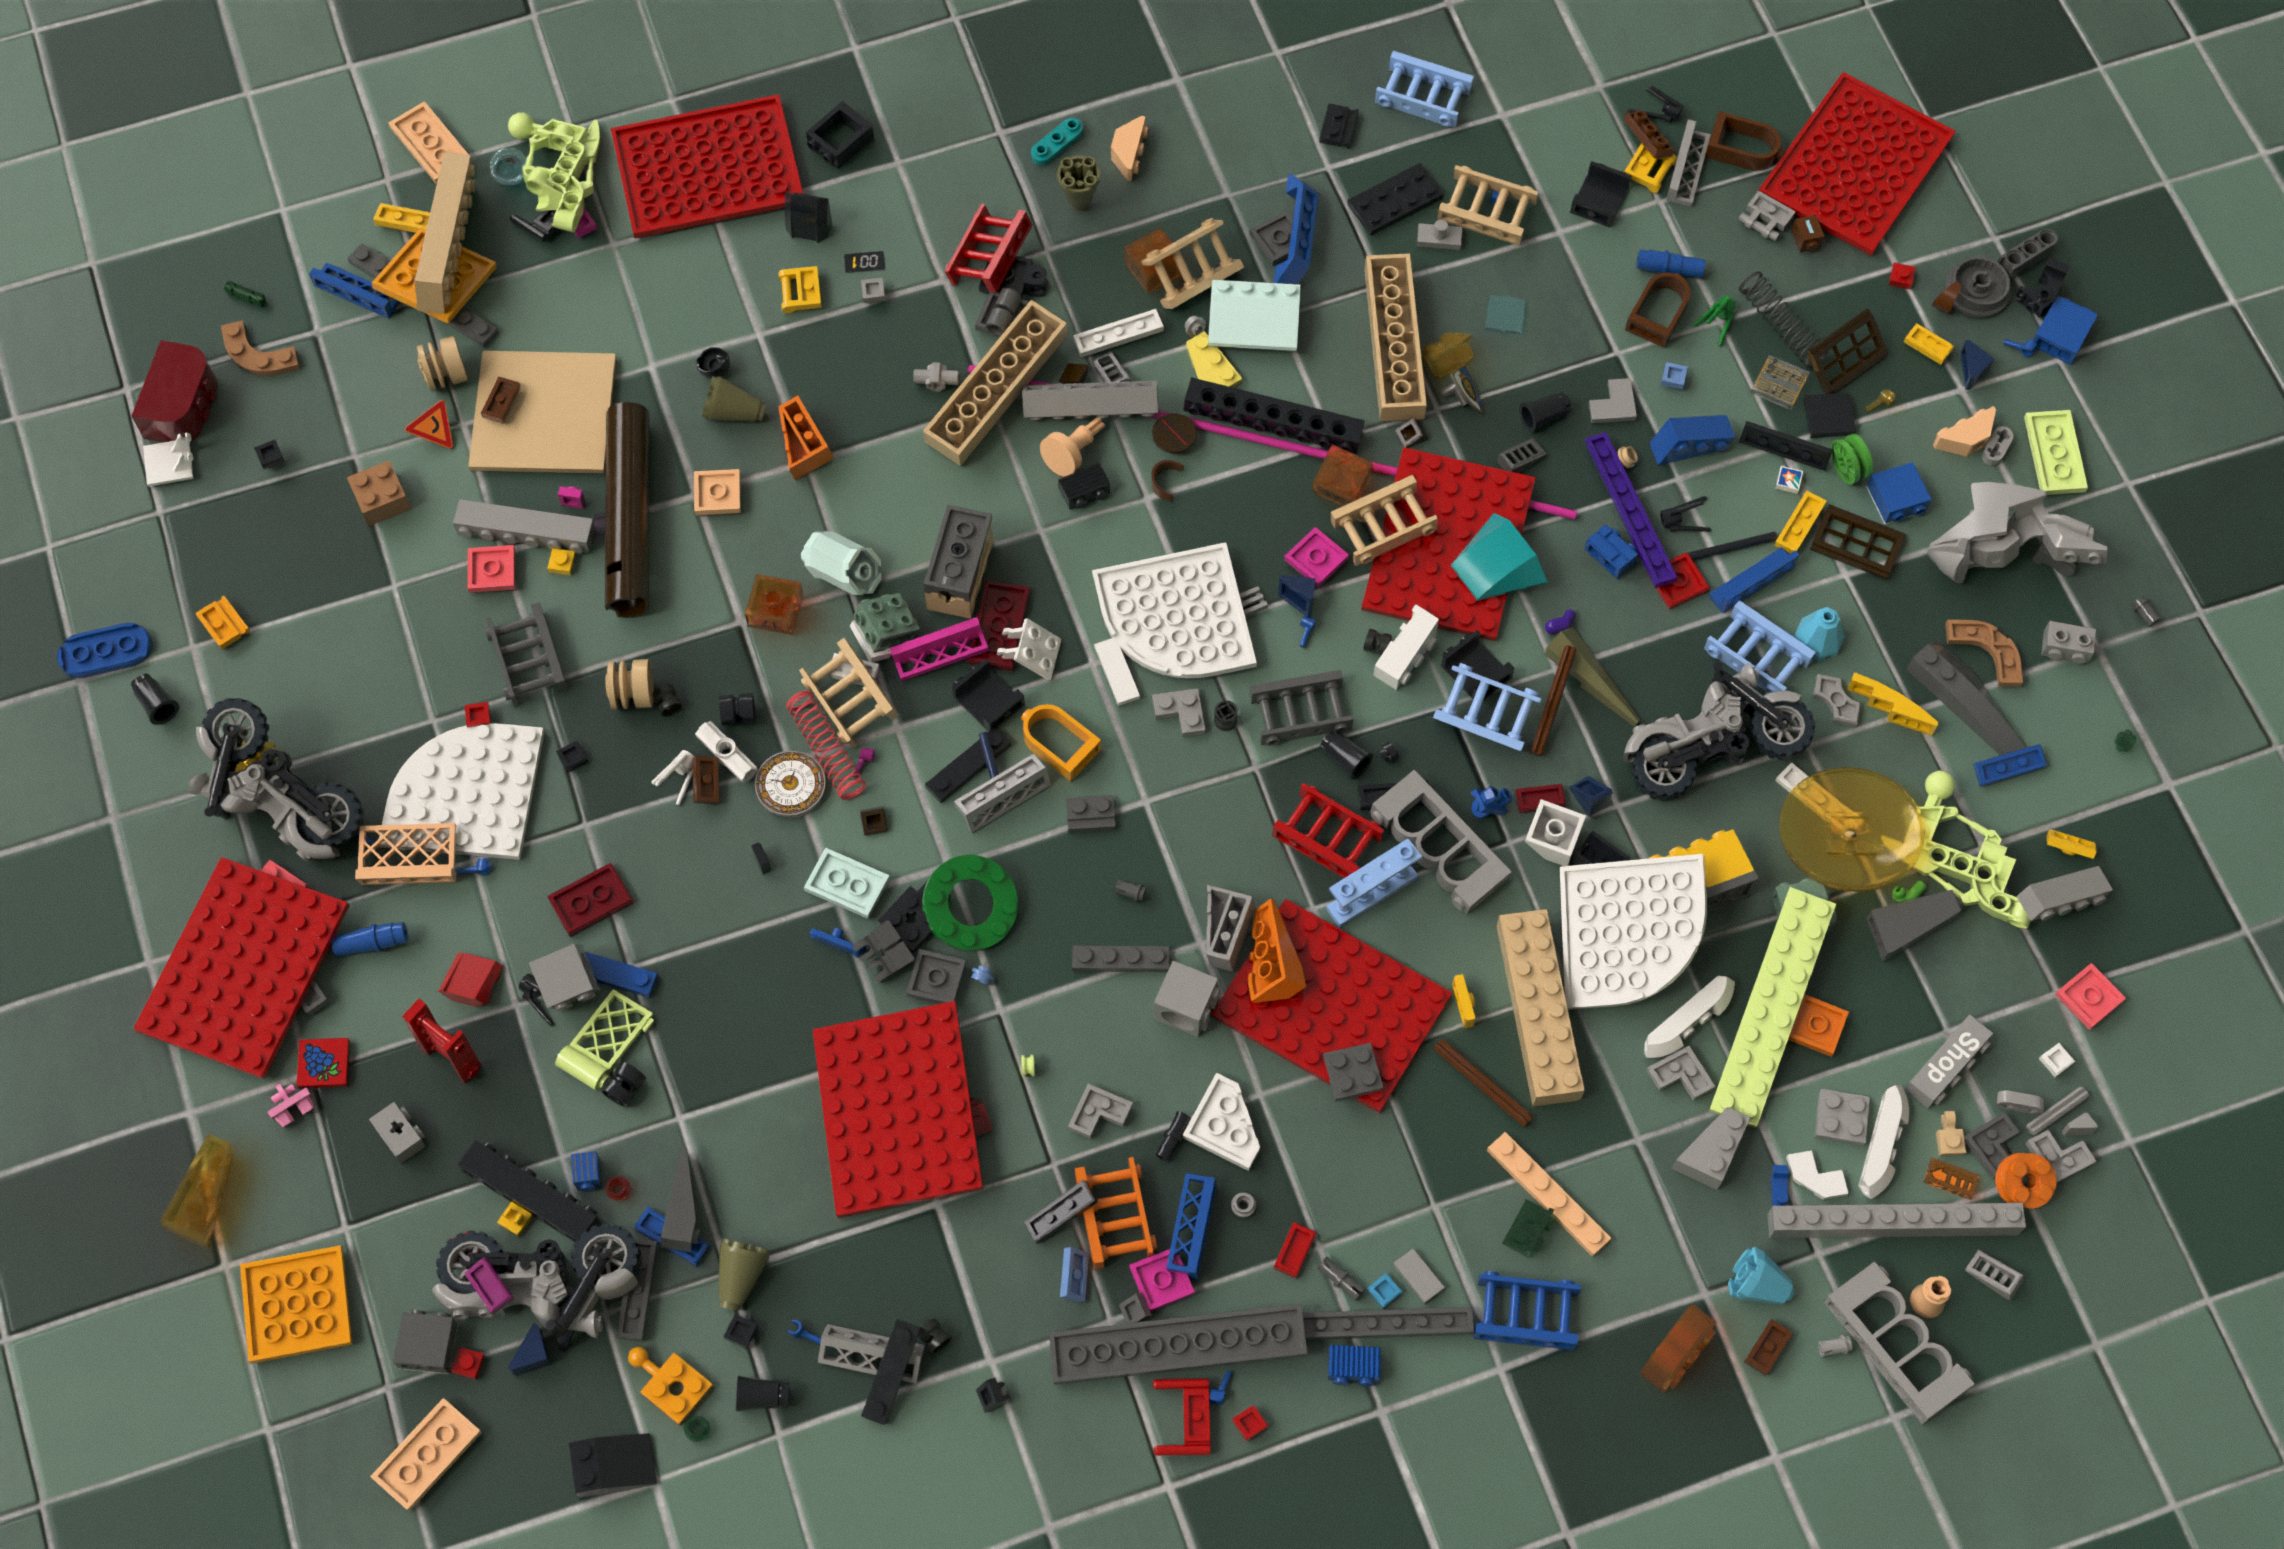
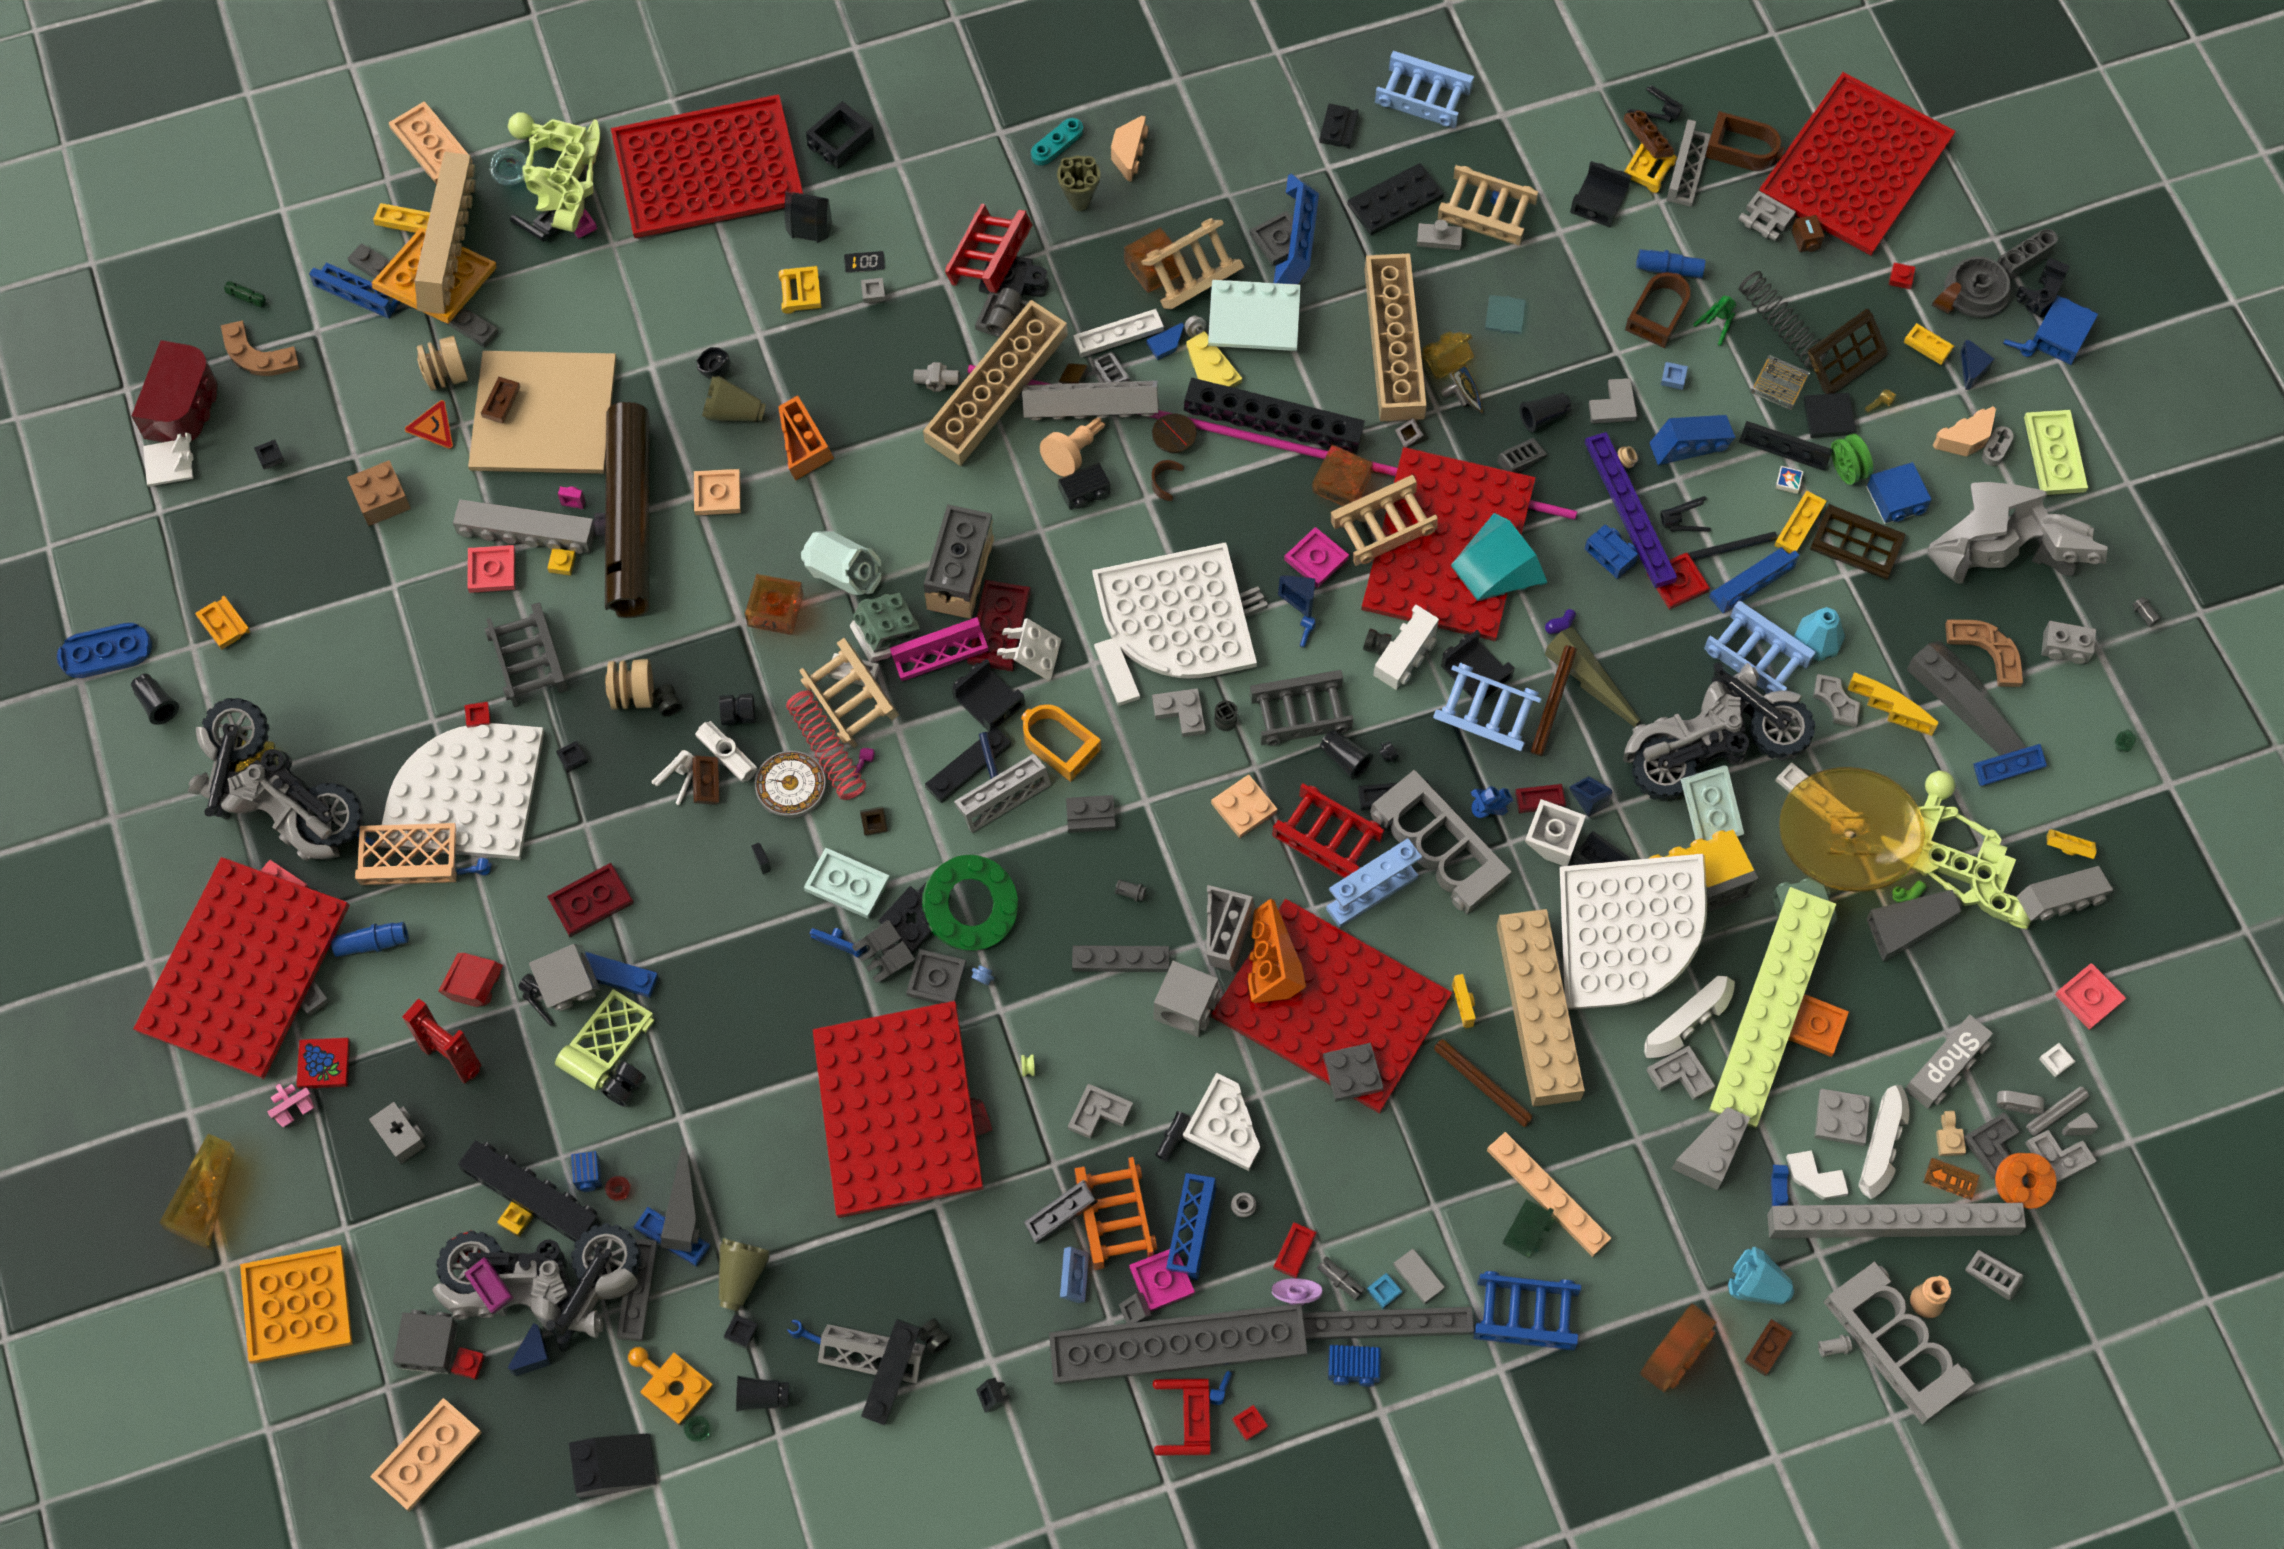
none -> blue tile [1147,323,1184,360]
none -> light nougat plate [1211,775,1277,838]
none -> lavender dish [1272,1278,1322,1306]
none -> light aqua plate [1681,766,1744,841]

